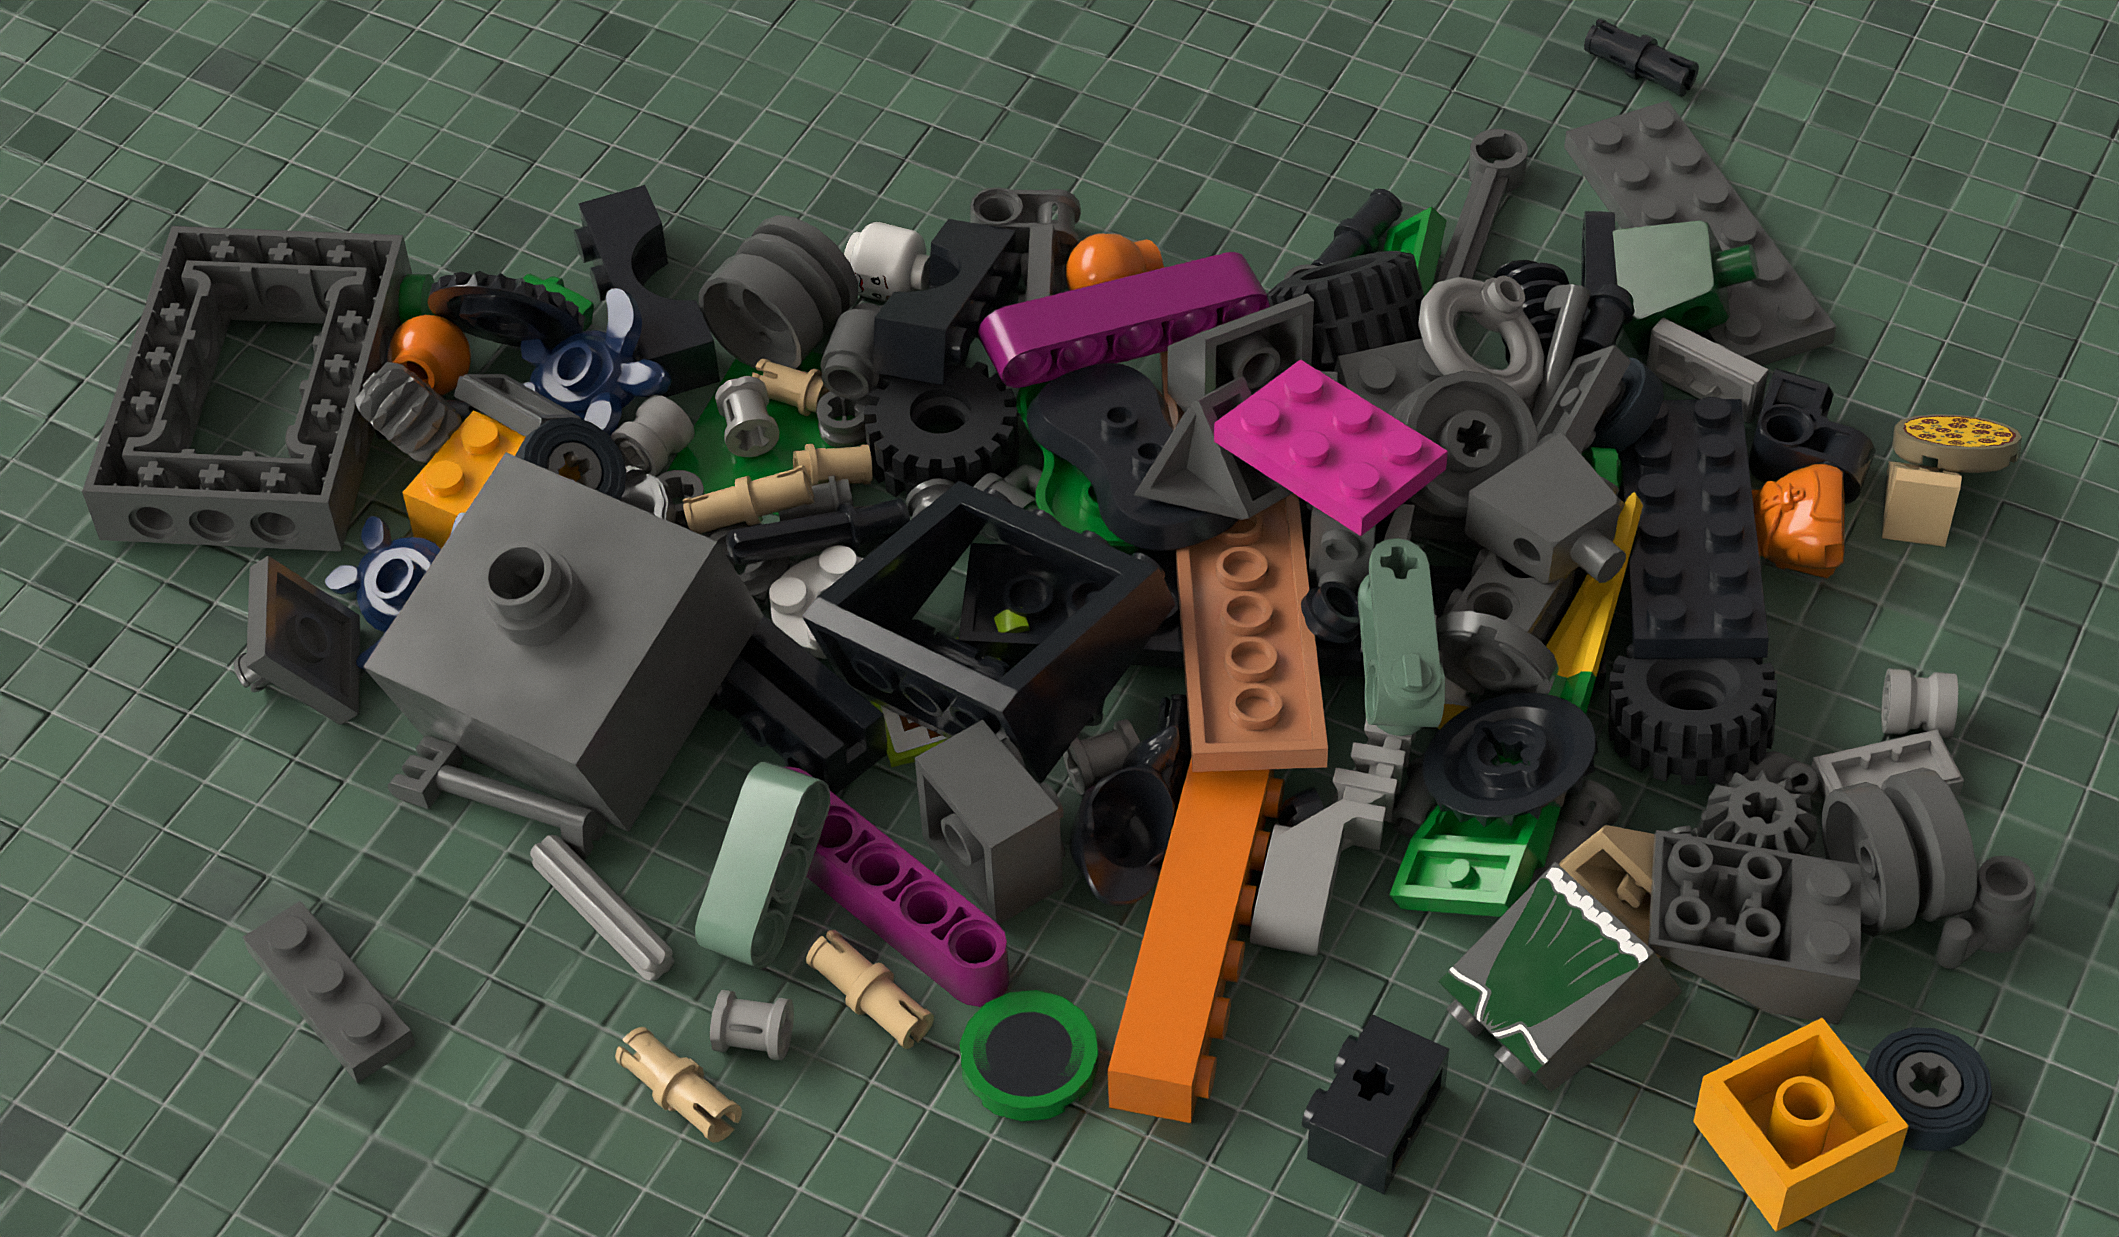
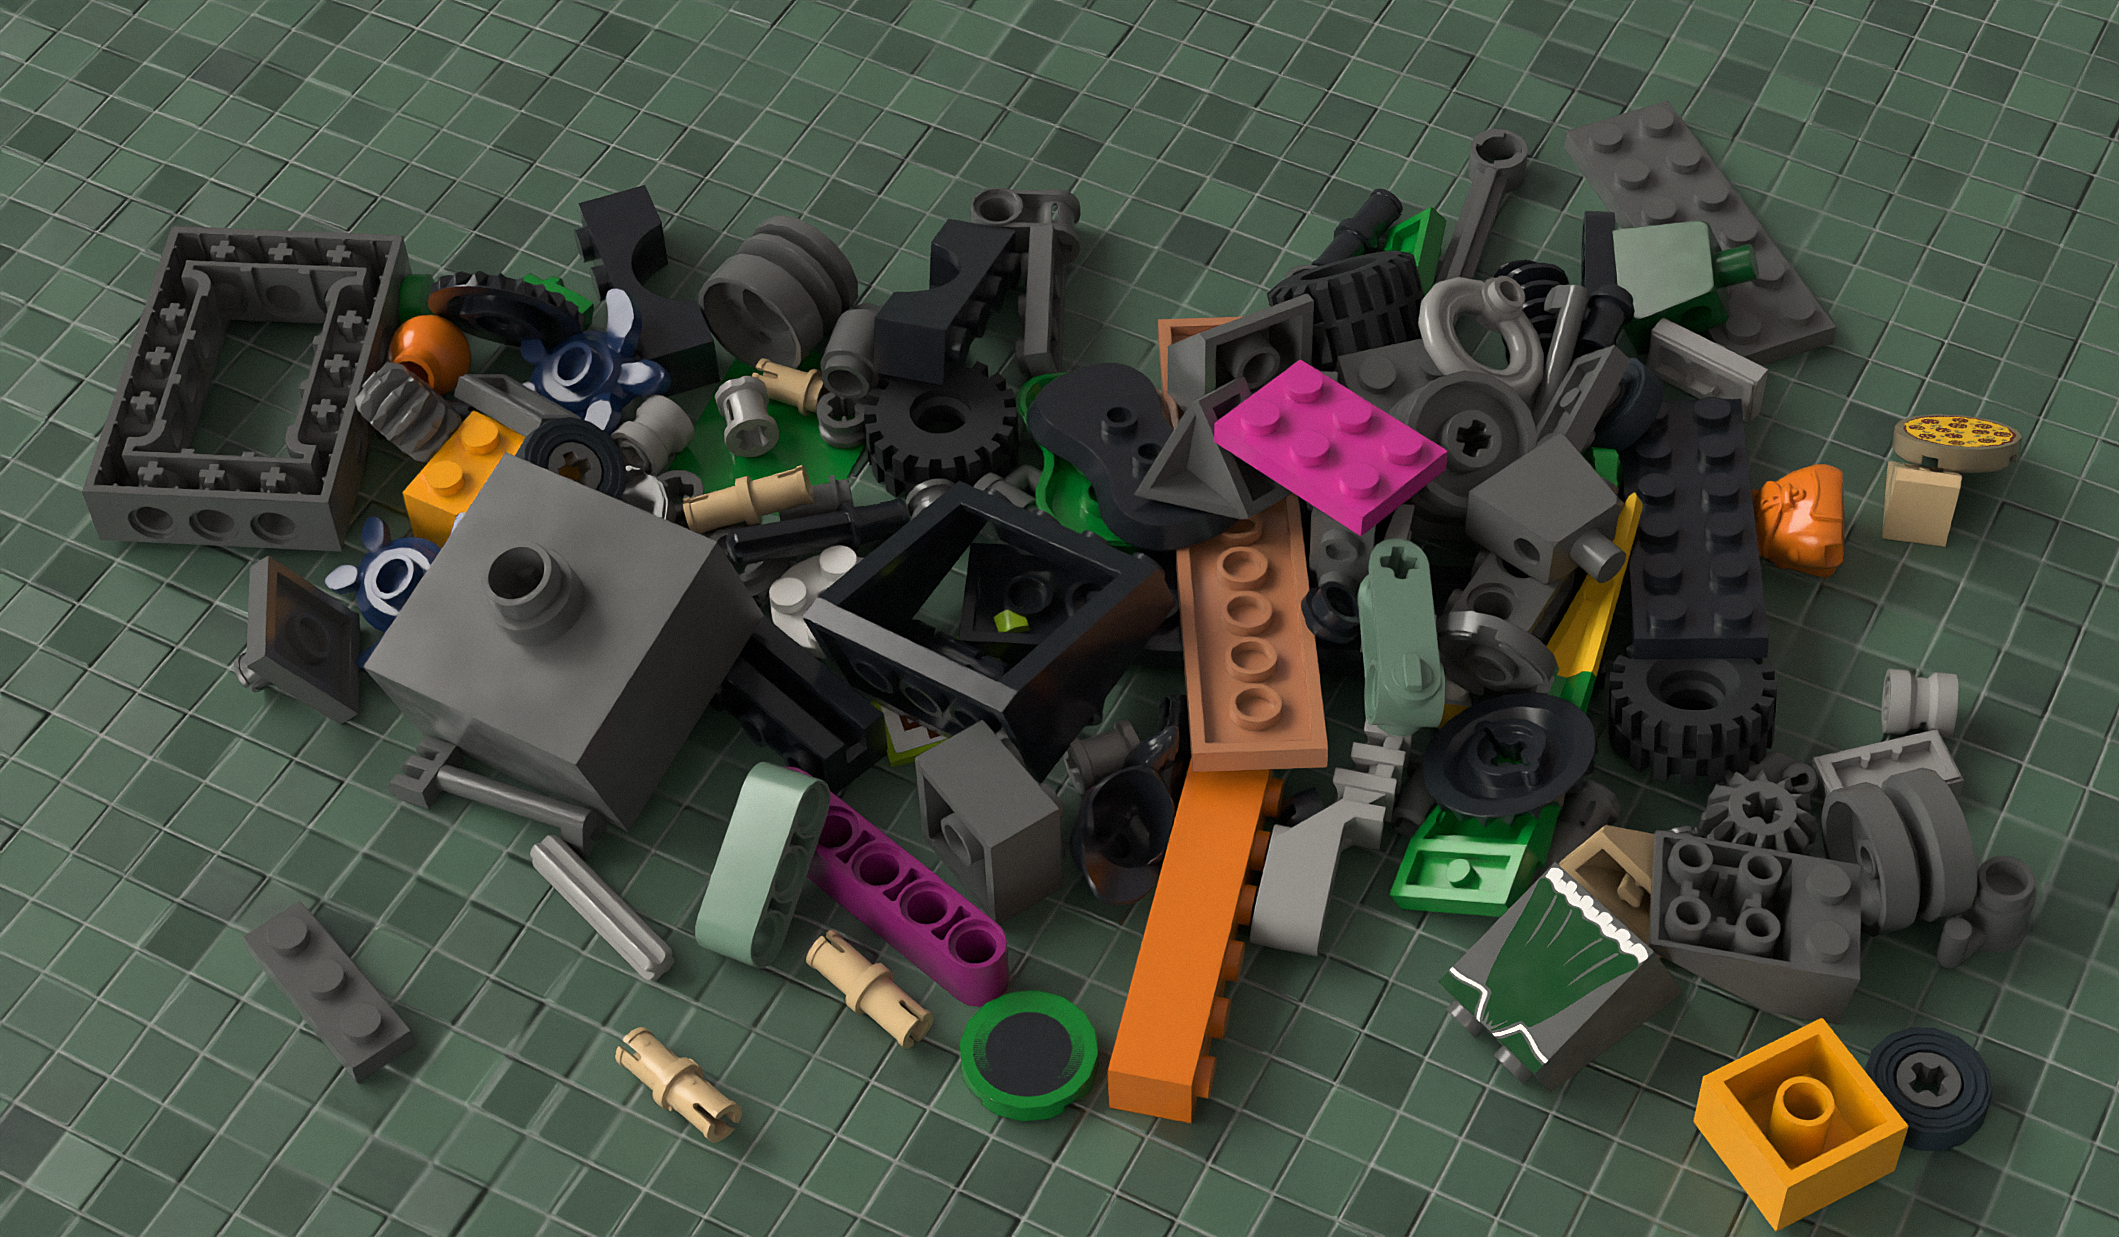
light grey bush [710,990,794,1061] -> none
tan pin [793,444,872,486] -> none
white head [844,222,930,302] -> none
magenta beam [978,252,1270,388] -> none
orange piece [1066,233,1164,291] -> none
black brick [1302,1015,1450,1194] -> none
black pin [1584,18,1699,96] -> none
black piece [1748,368,1876,504] -> none

